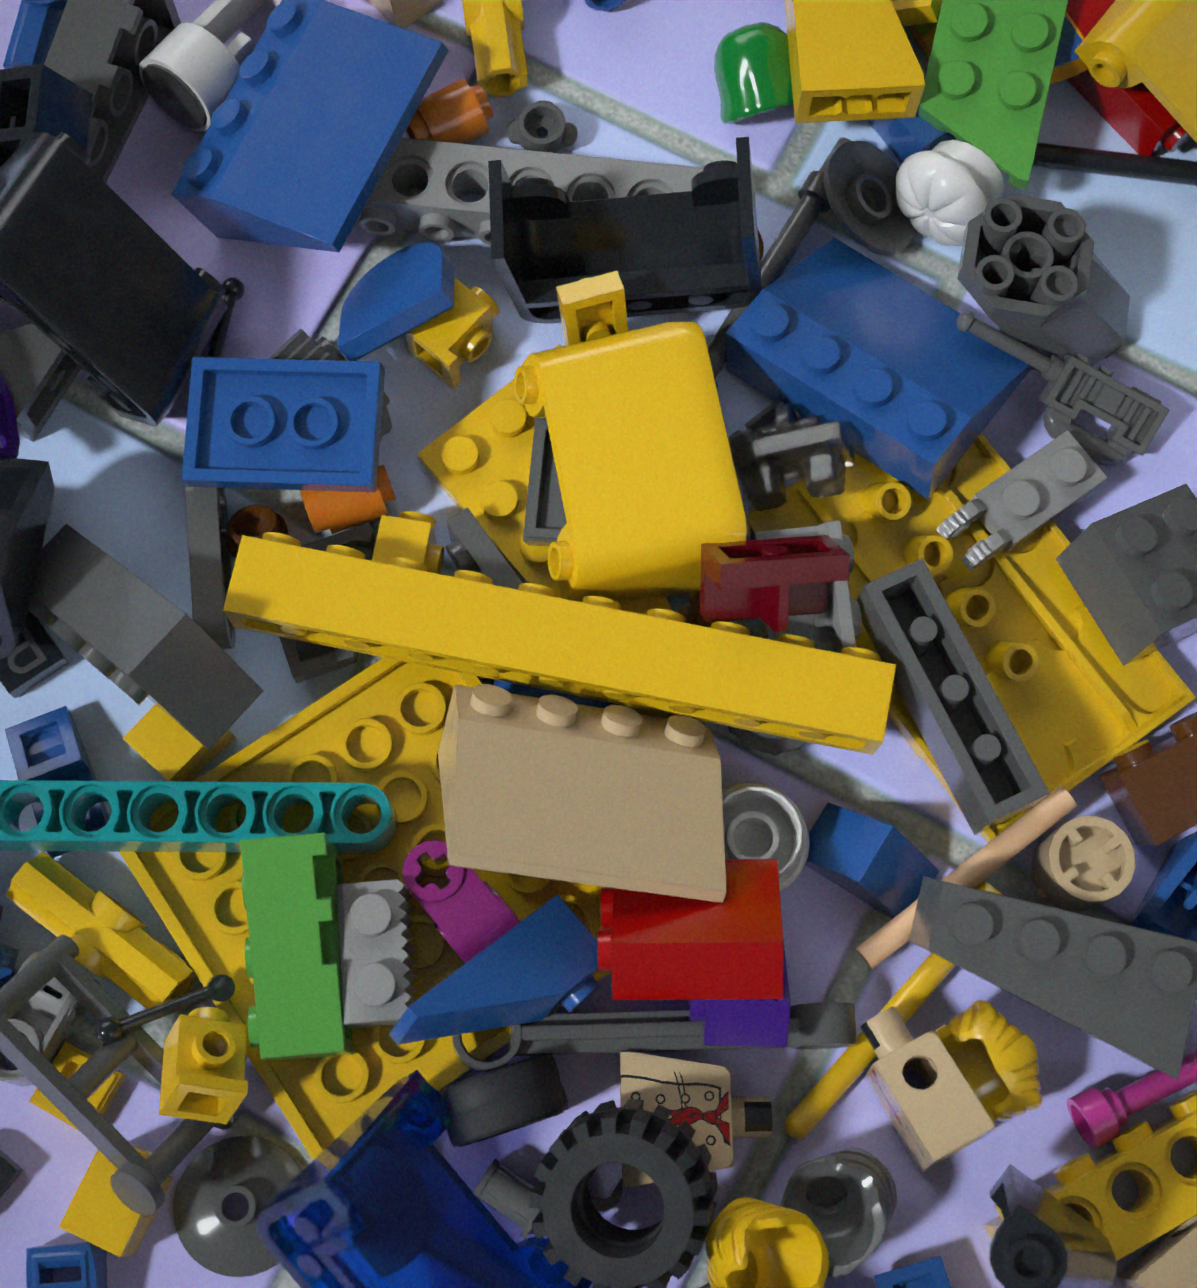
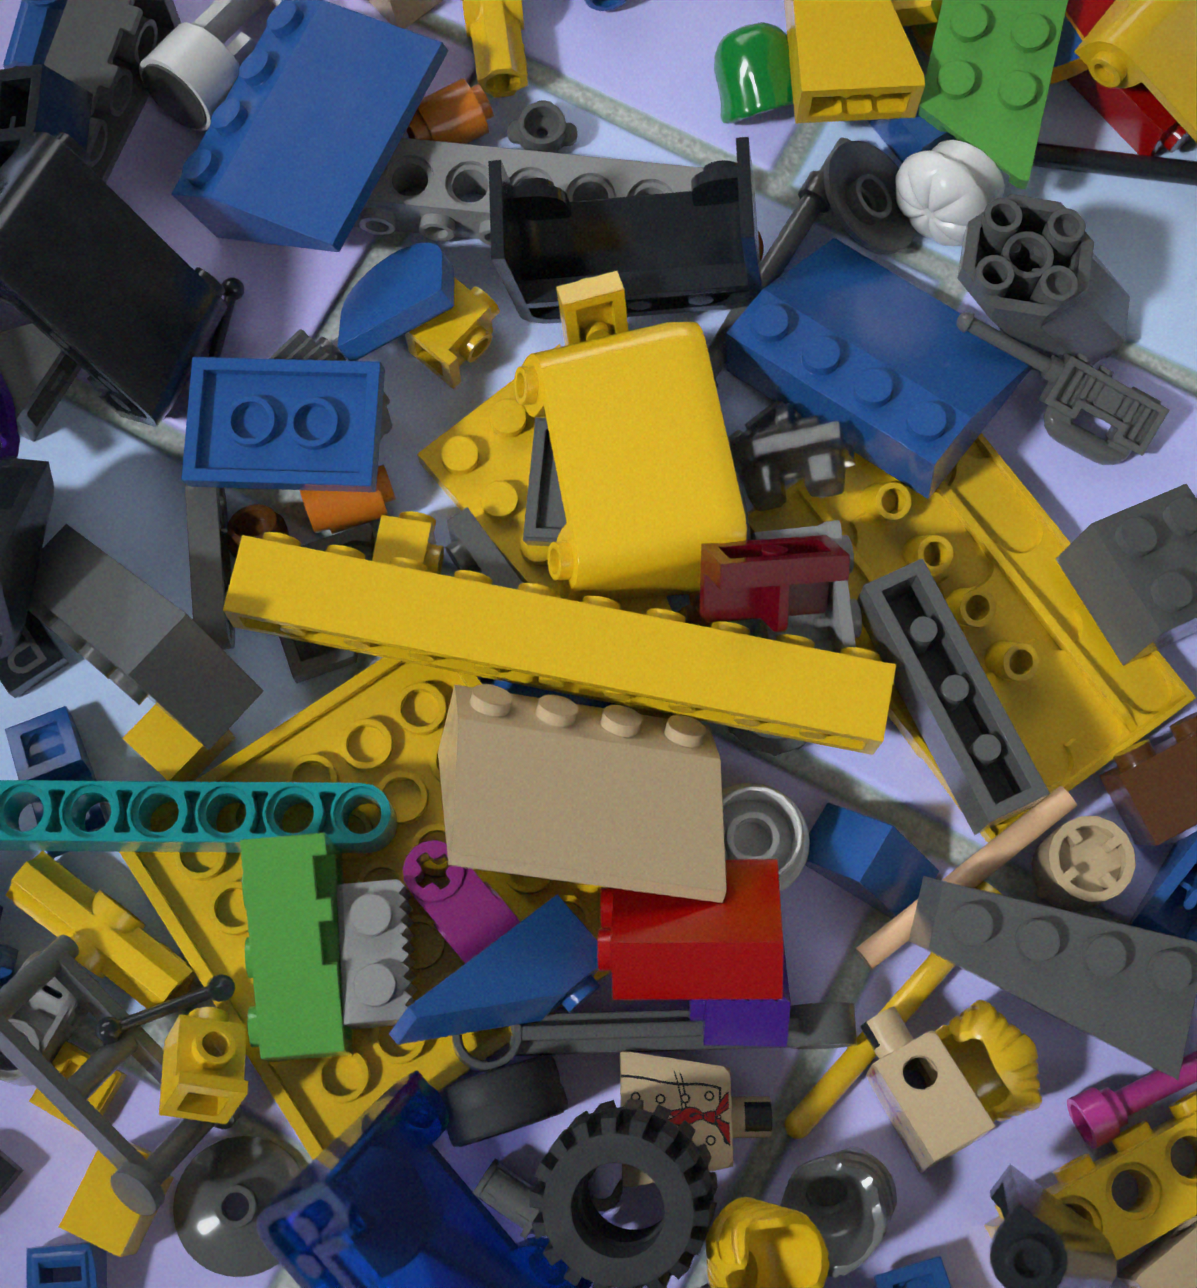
light grey hinge [936,430,1108,571] -> none

